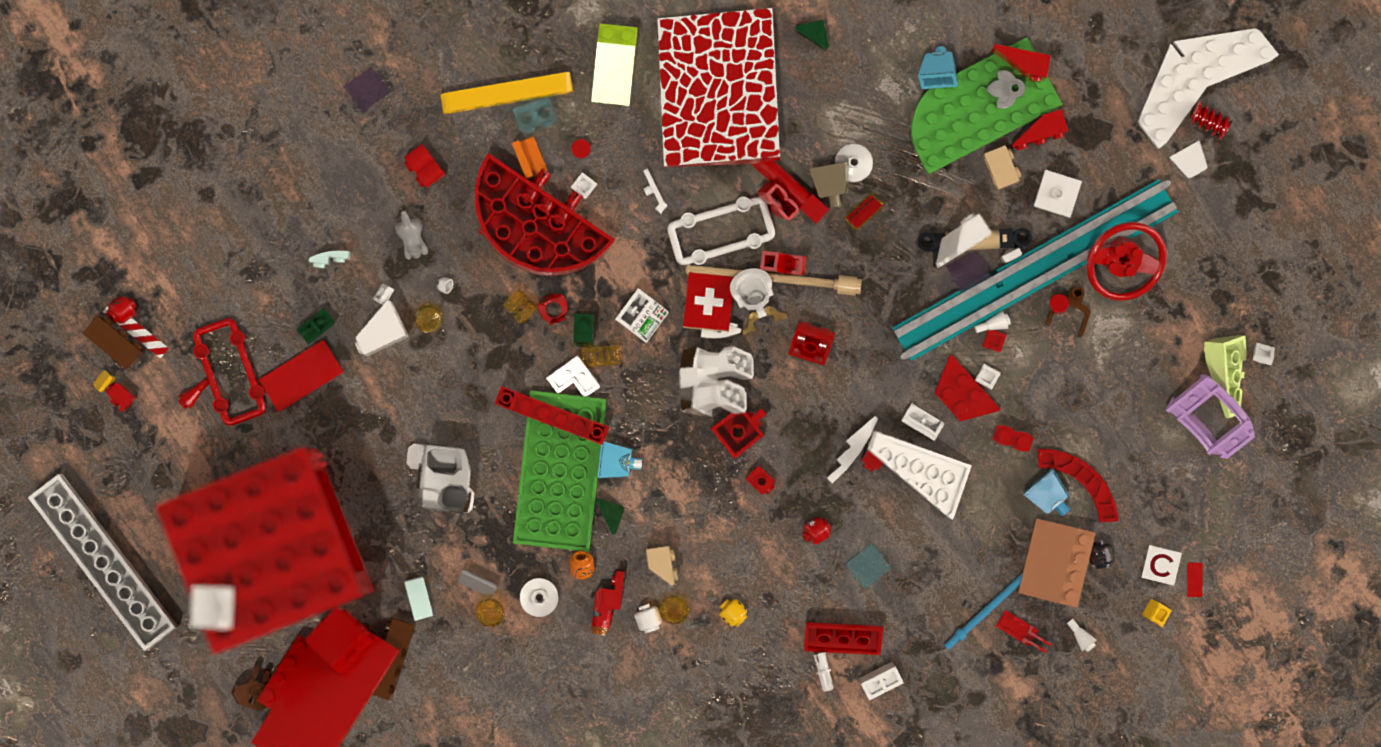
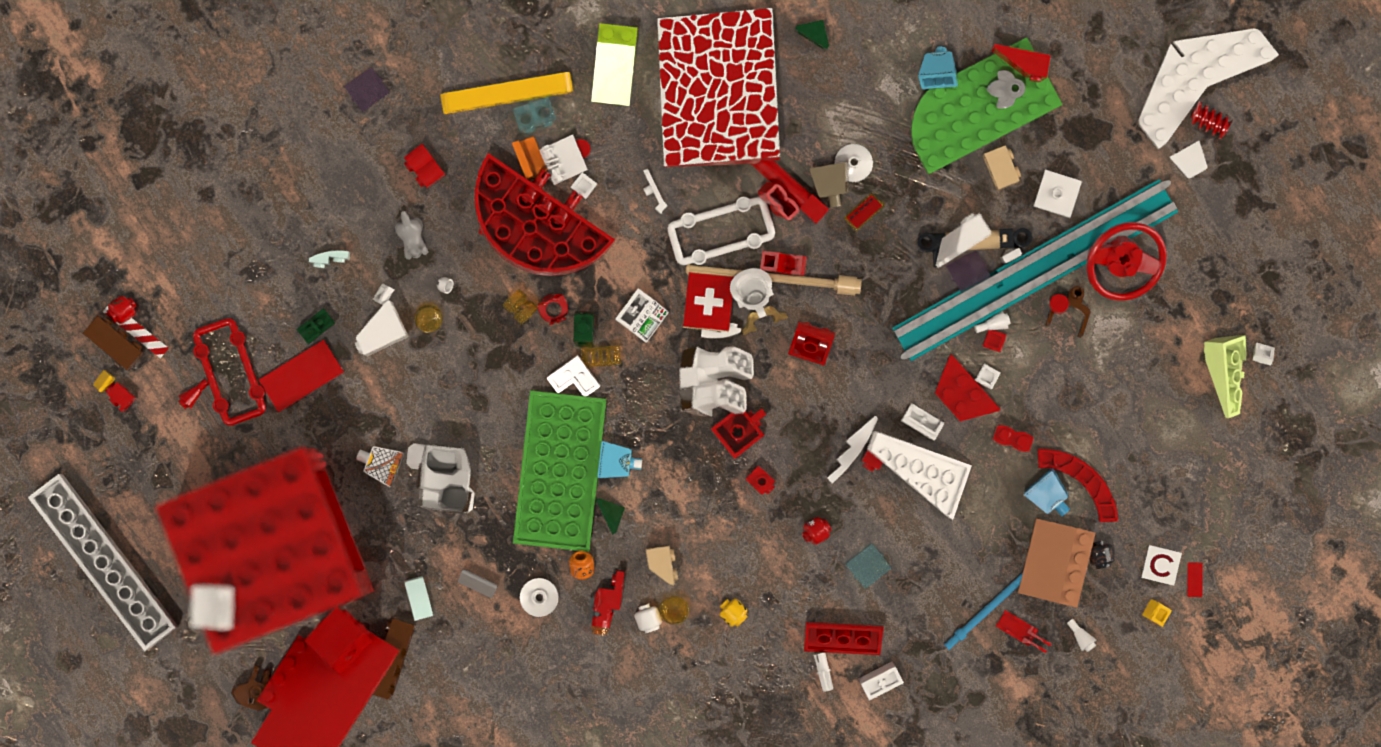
clear yellow hair [475,598,505,628] -> none
red slope [494,386,609,445] -> none
red slope [1011,109,1068,151] -> none
lavender wedge [1166,374,1255,459] -> none
none -> torso [356,446,405,487]
none -> white hinge [539,135,588,185]

